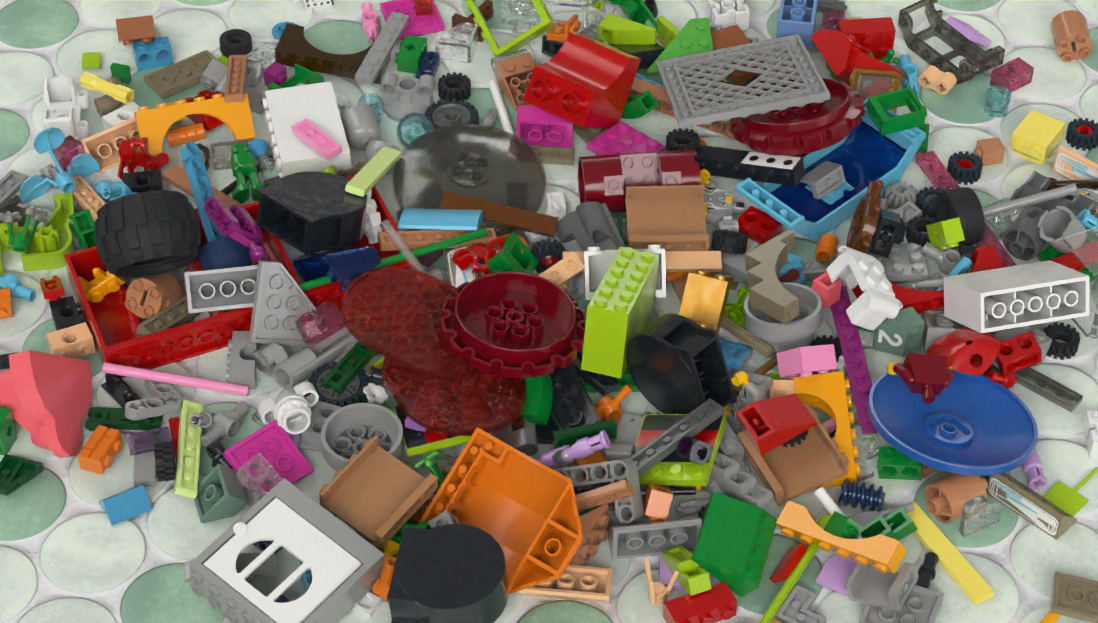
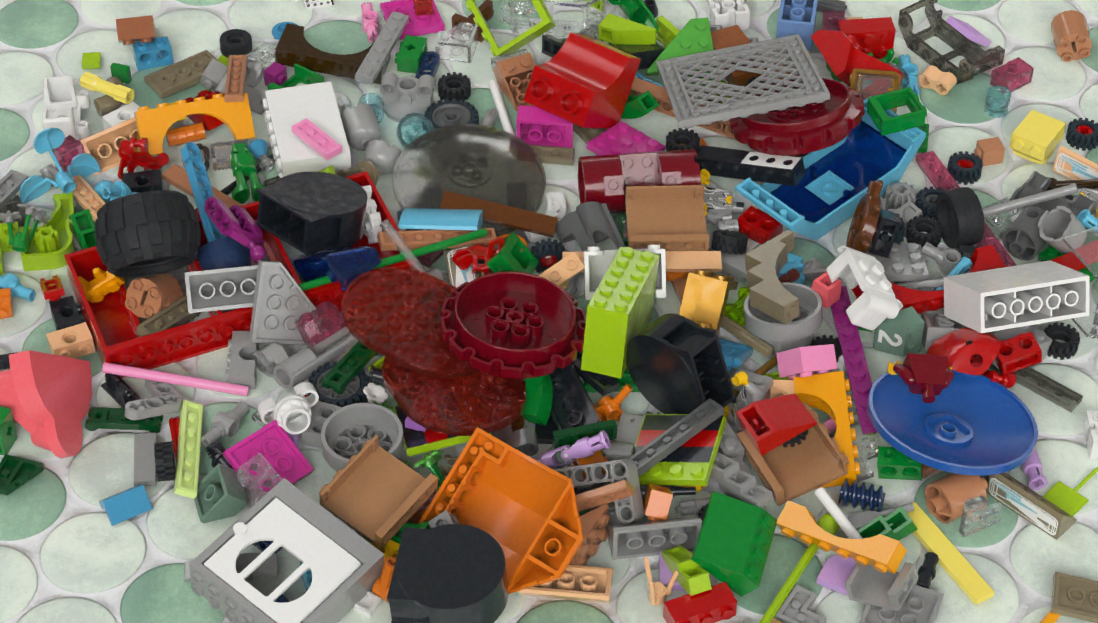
orange brick [78,425,124,475] -> none
clear purple tile [126,426,172,456] -> none
light grey axle [189,411,216,428] -> none
yellowish green tile [345,146,402,197] -> none
orange bracket [547,14,580,42] -> none
black rock [676,436,712,465] -> none
red tile [769,542,807,584] -> none
light grey panel [800,161,846,200] -> none
orange brick [815,234,838,263] -> none
green brick [824,511,864,539] -> none
lime brick [926,217,965,250] -> none

